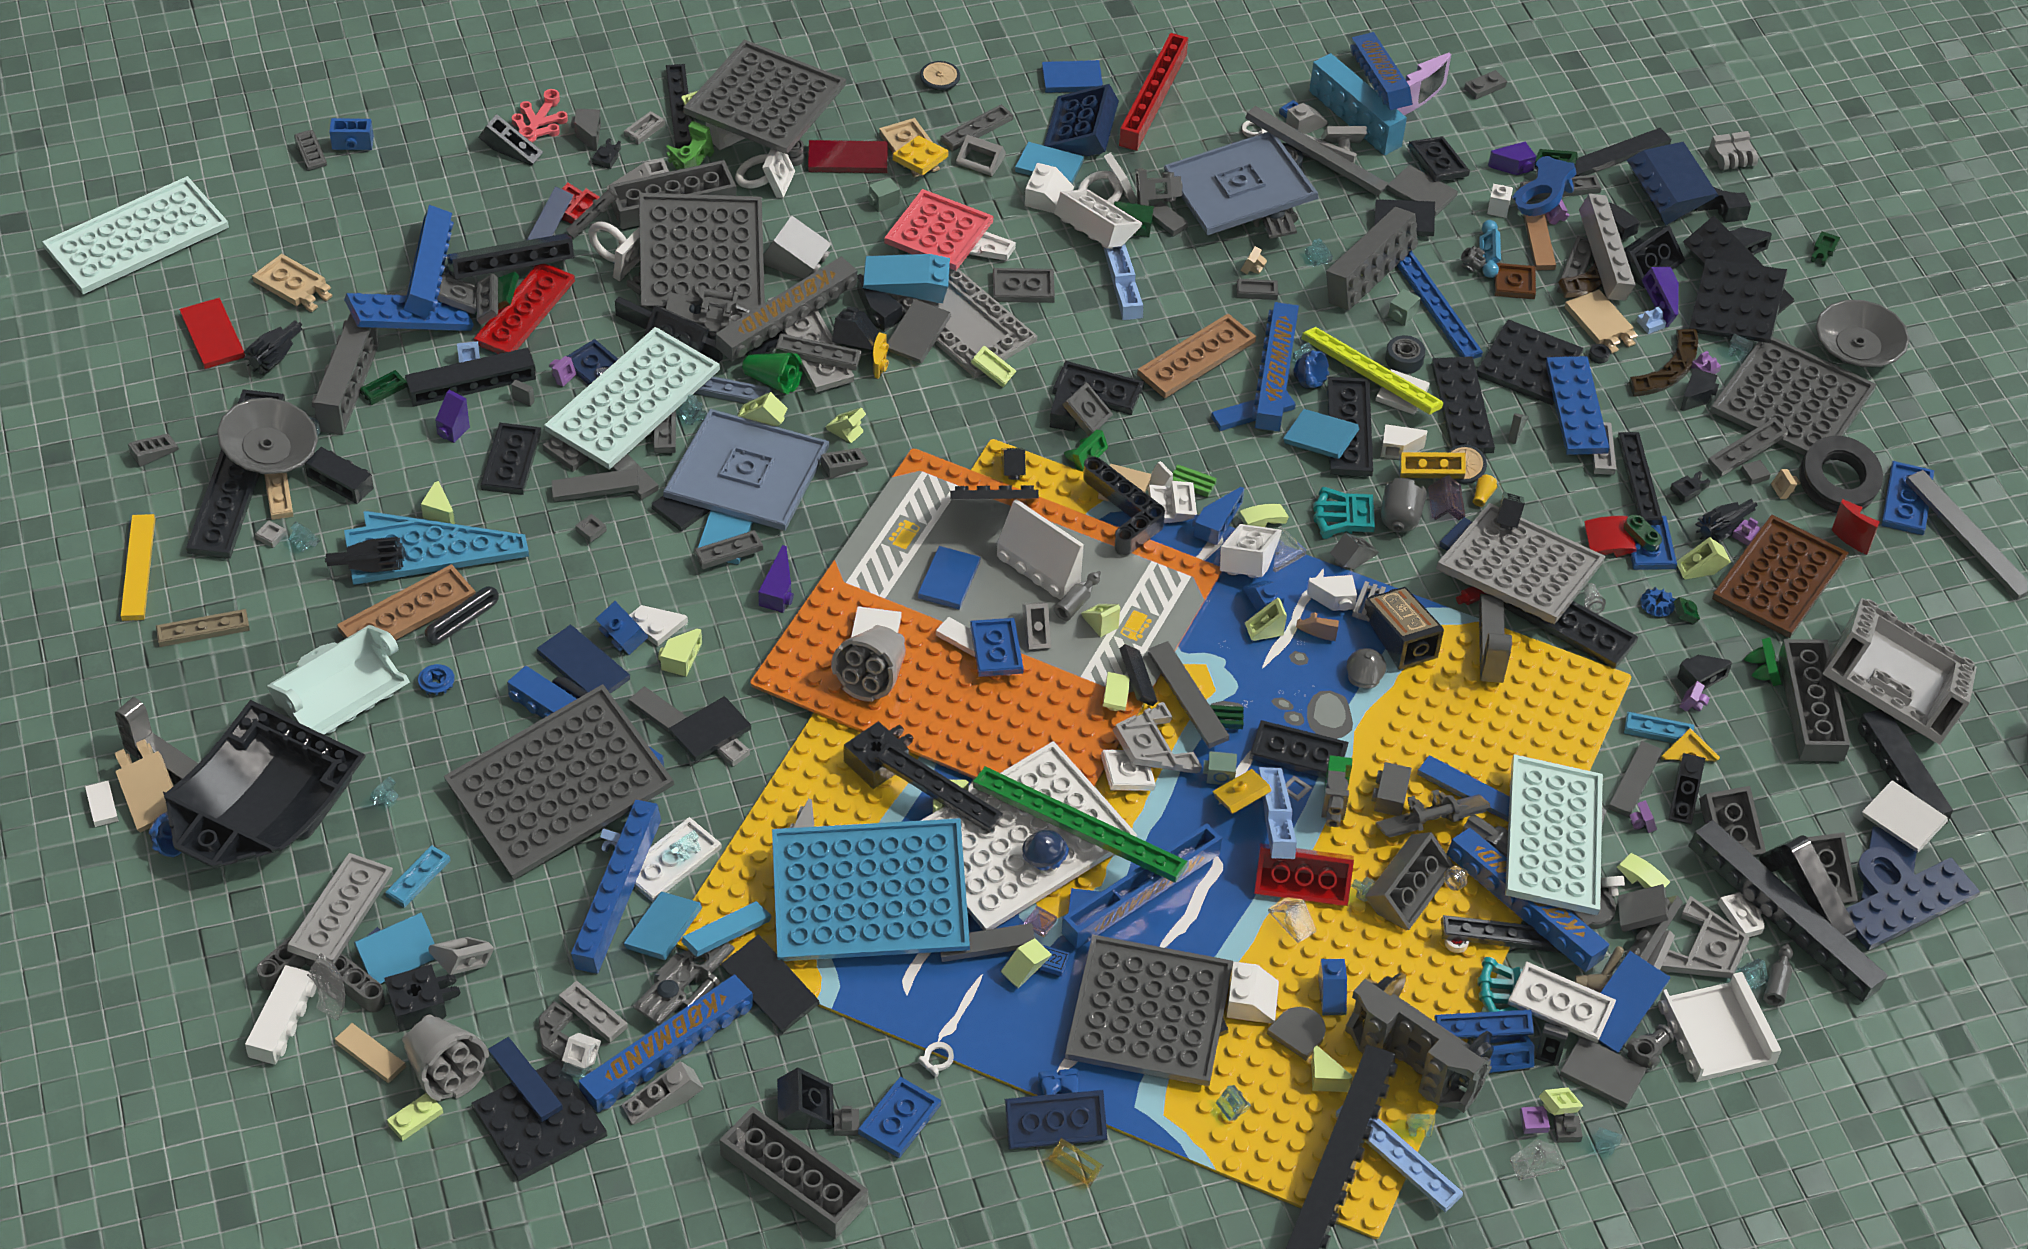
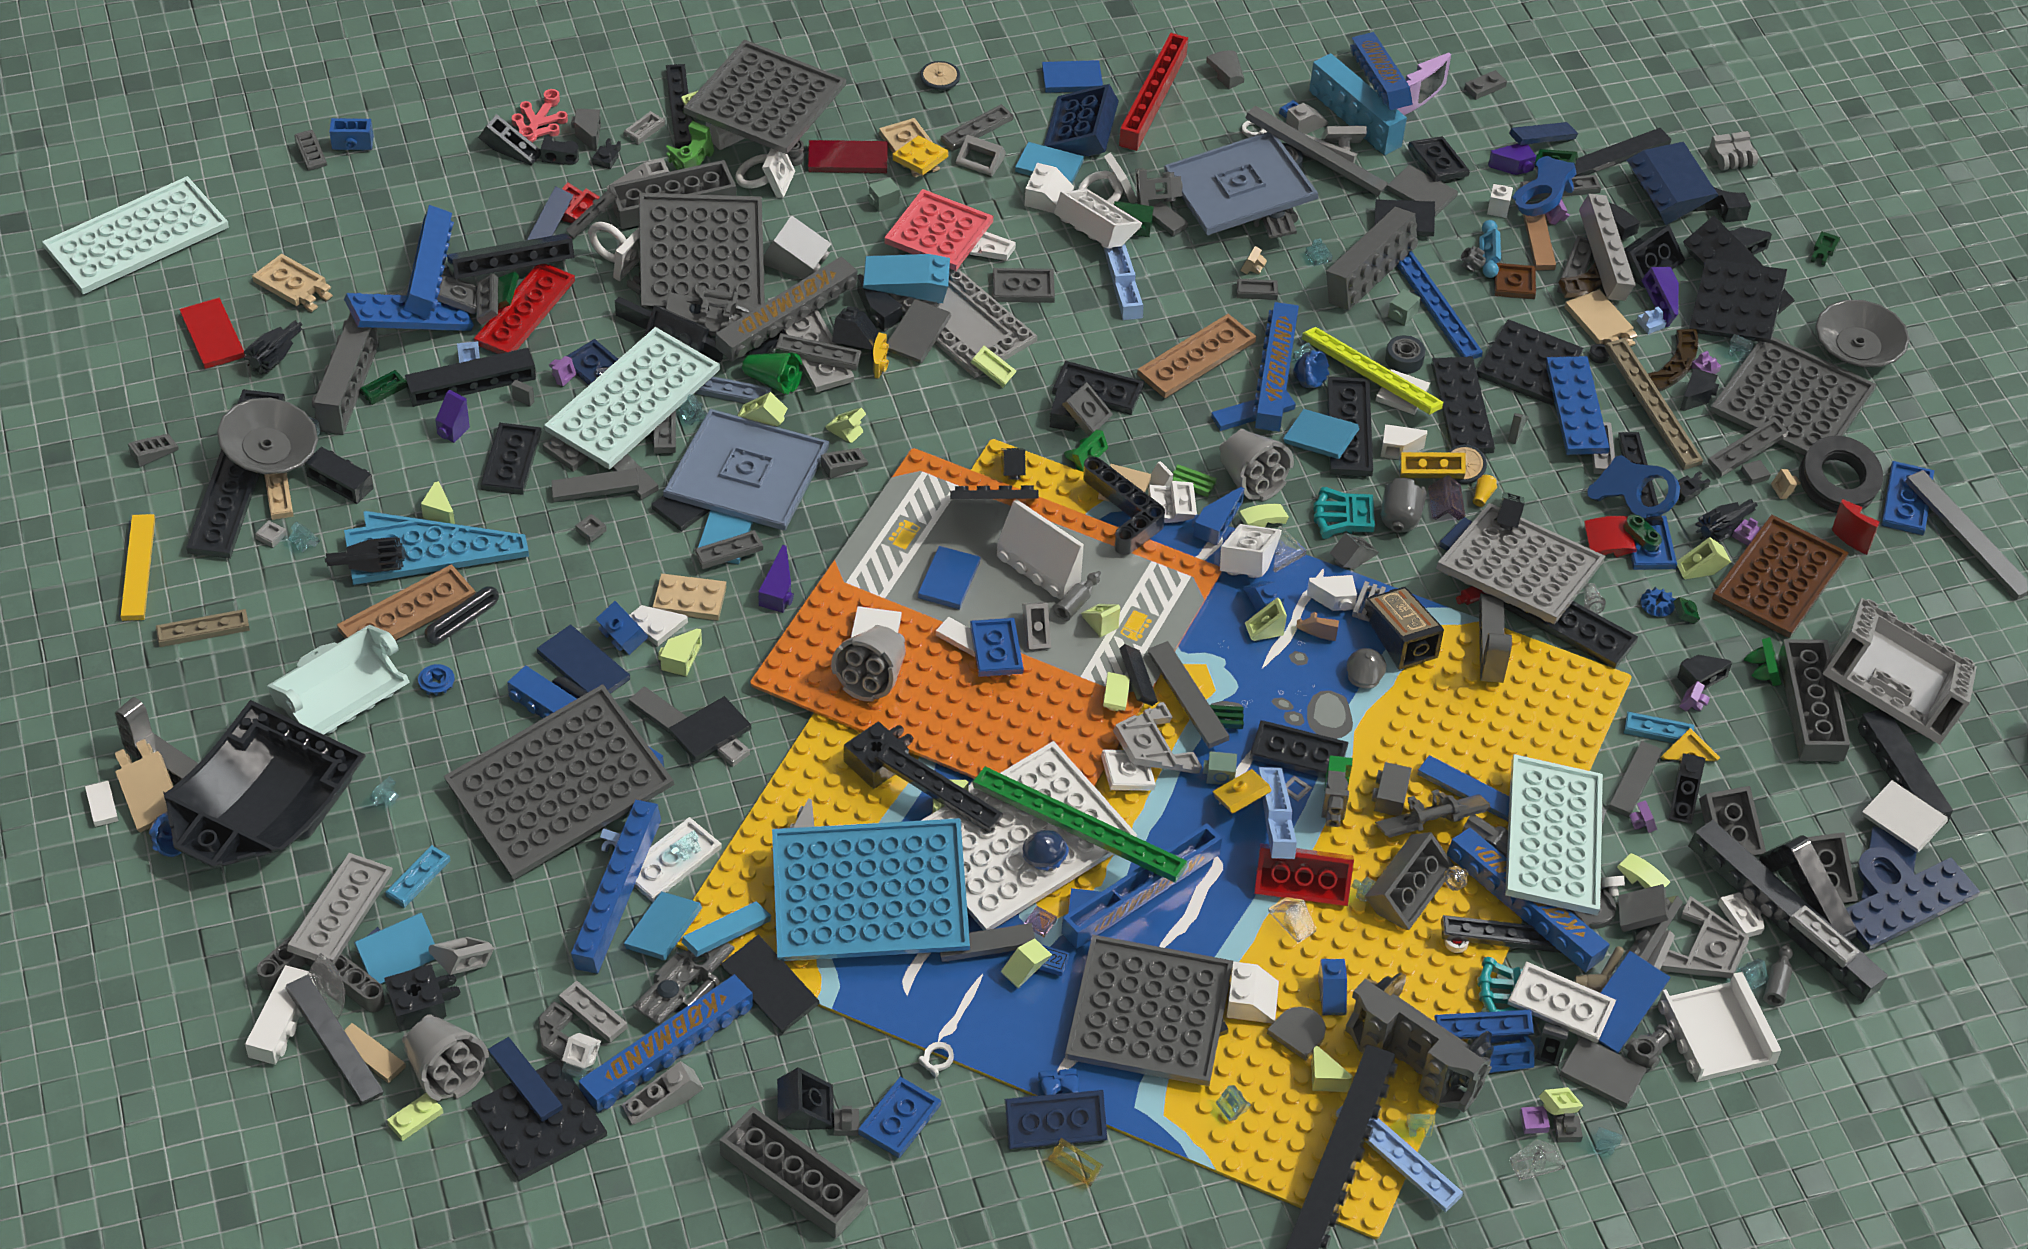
none -> tile [285,974,384,1105]
none -> black leg [541,136,579,165]
none -> tan plate [653,574,727,621]
none -> dark grey slope [1206,50,1244,89]
none -> light grey cone [1219,429,1294,501]
none -> dark blue tile [1509,122,1578,145]
none -> blue animal [1587,455,1680,518]
none -> dark tan tile [1605,338,1703,470]
none -> light grey tile [1789,905,1860,967]

